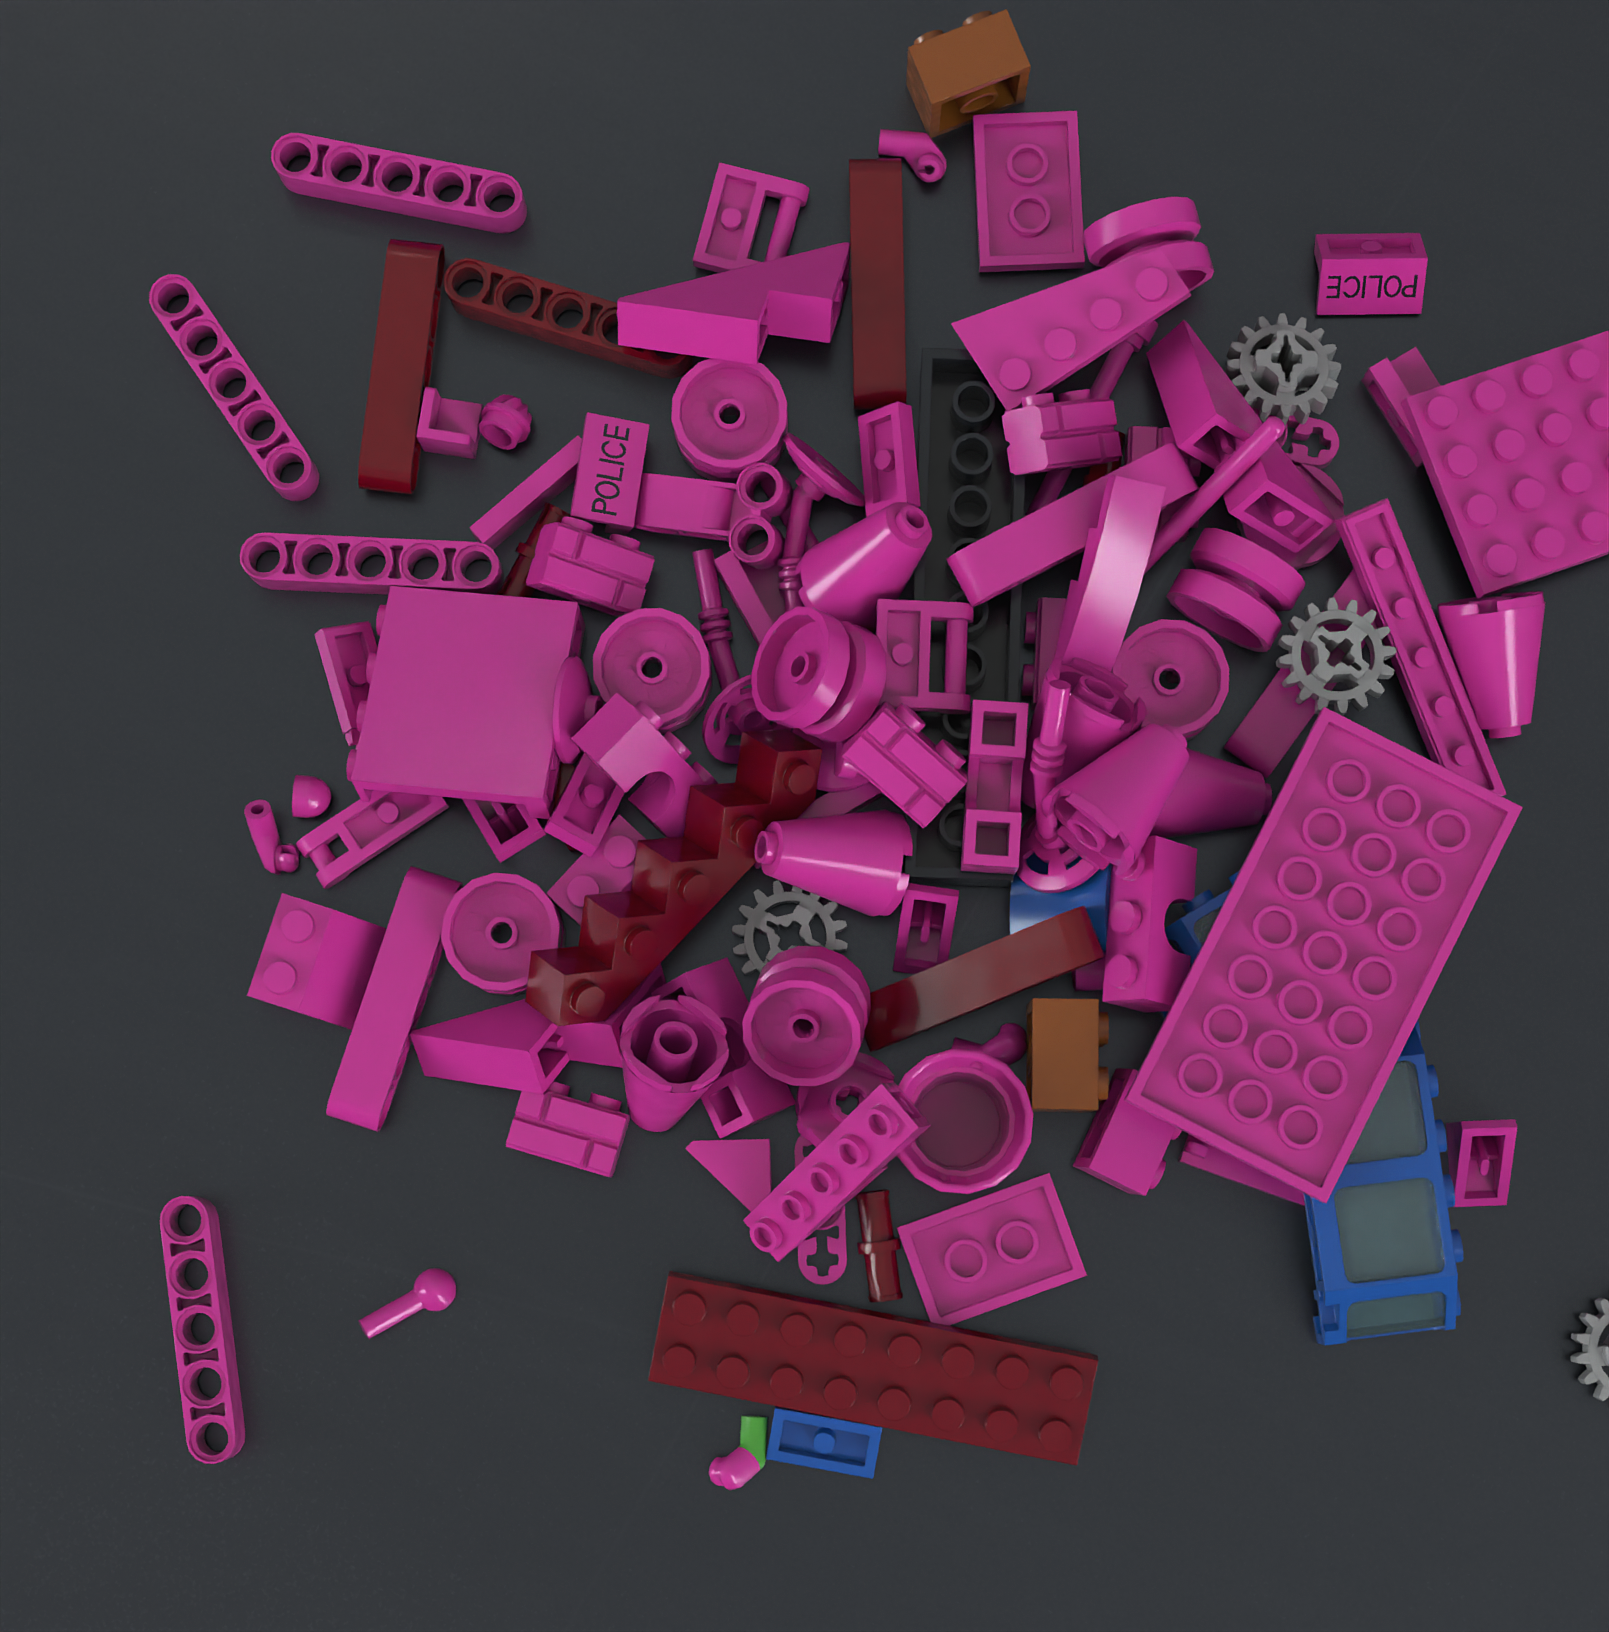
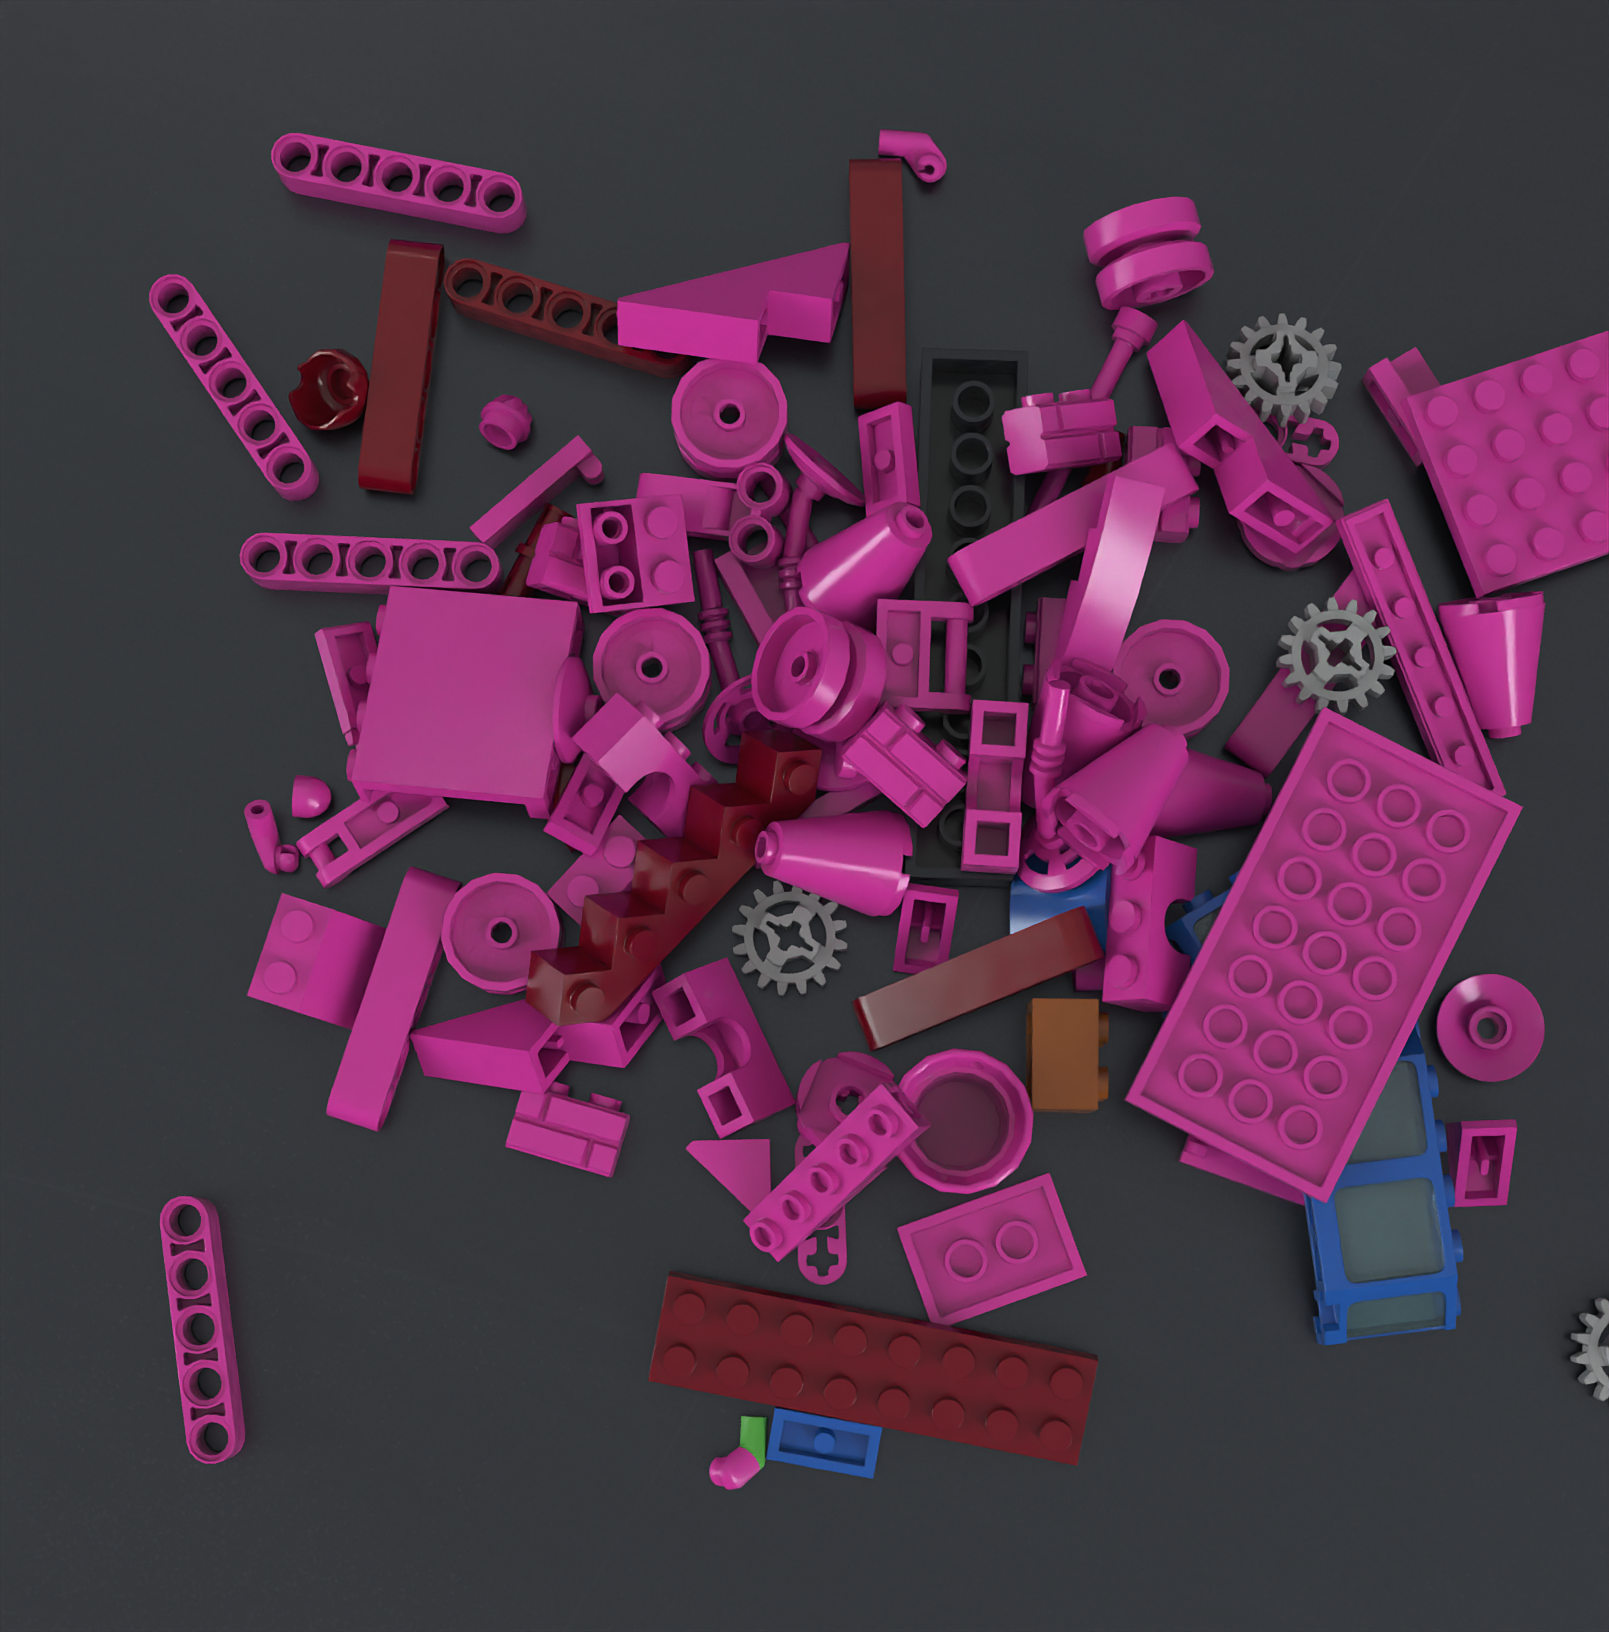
dark pink bar [358,1268,456,1339] -> none
dark pink panel [416,387,484,459] -> none
dark pink slope [462,799,546,863] -> none
dark pink panel [570,412,650,536] -> none
dark pink cone [619,995,729,1132] -> none
dark pink plate [693,162,810,273] -> none
dark pink wheel [742,946,871,1086] -> none
dark red pin [855,1189,903,1302] -> none
dark orange brick [906,9,1031,138] -> none
dark pink wing [951,247,1191,411] -> none
dark pink arm [951,1023,1027,1066] -> none
dark pink plate [972,111,1085,272] -> none
dark pink brick [1073,1068,1182,1196] -> none
dark pink piece [1144,417,1285,575] -> none
dark pink wheel [1166,528,1306,652] -> none
dark pink panel [1314,233,1428,315] -> none
none -> dark red hair [288,348,369,430]
none -> dark pink slope [576,494,695,613]
none -> dark pink dish [1436,974,1545,1082]

